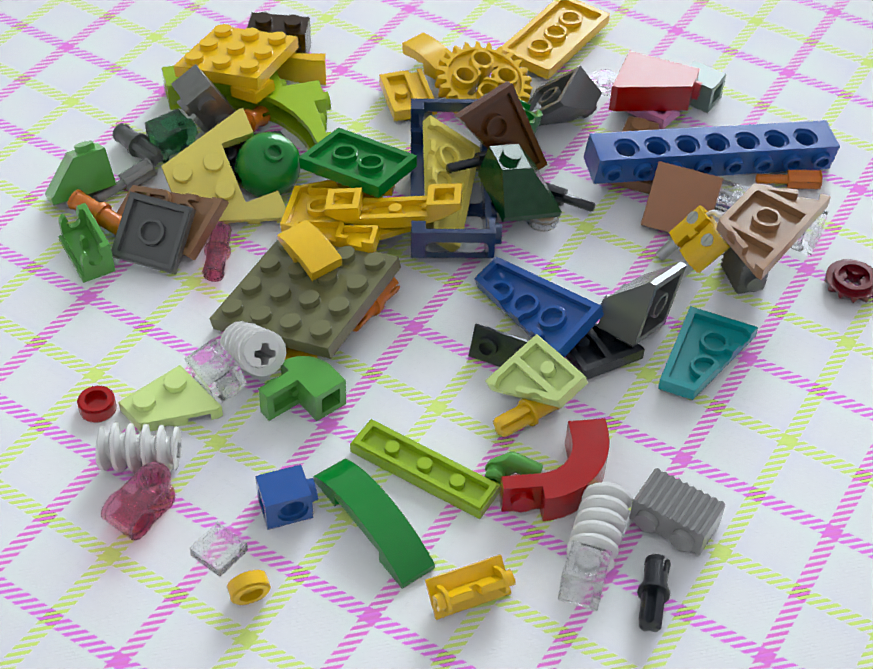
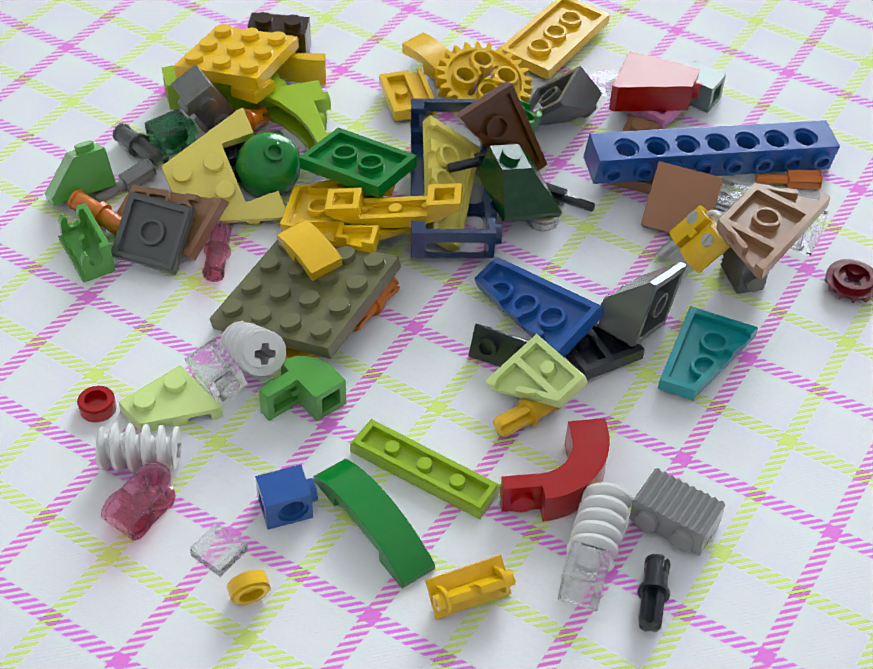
bright green arm [484,451,543,485] -> none

